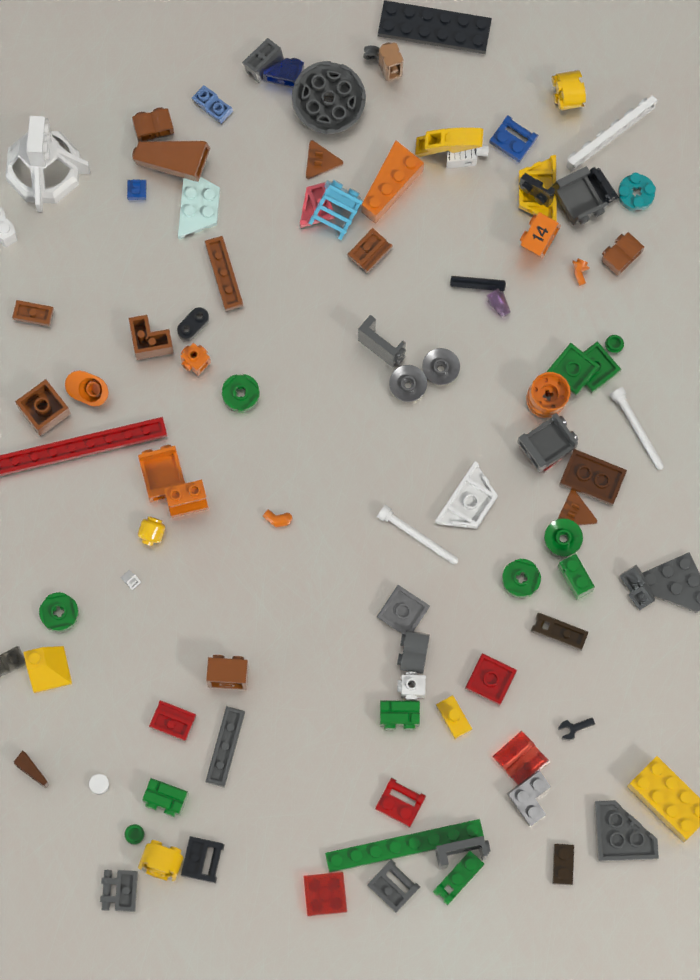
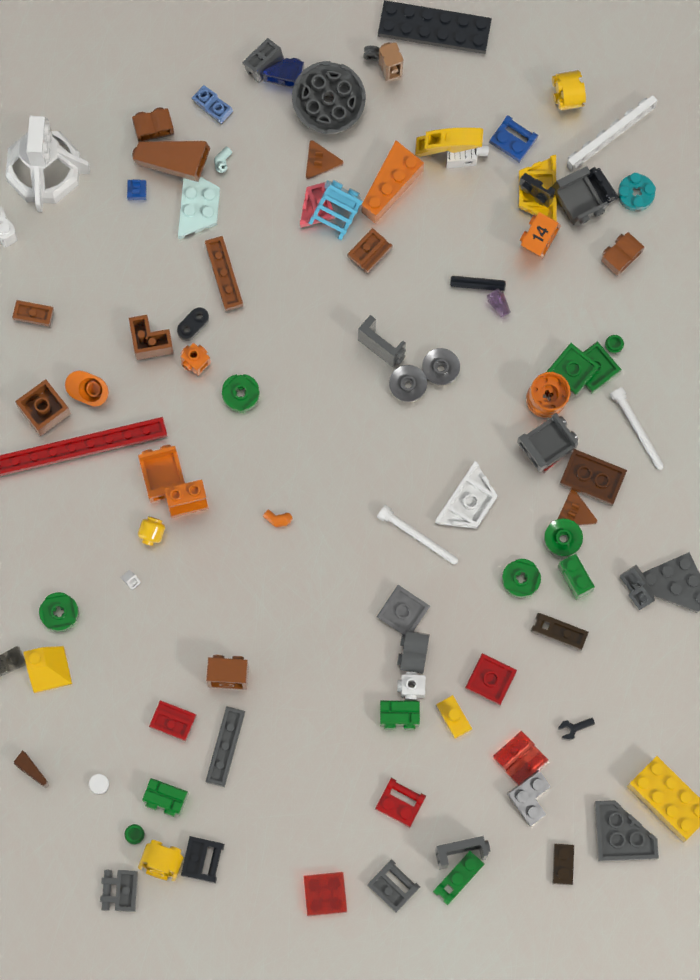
green plate [325,819,484,873] -> none
orange plate [572,258,590,286] -> none
none -> light aqua arm [214,146,232,173]

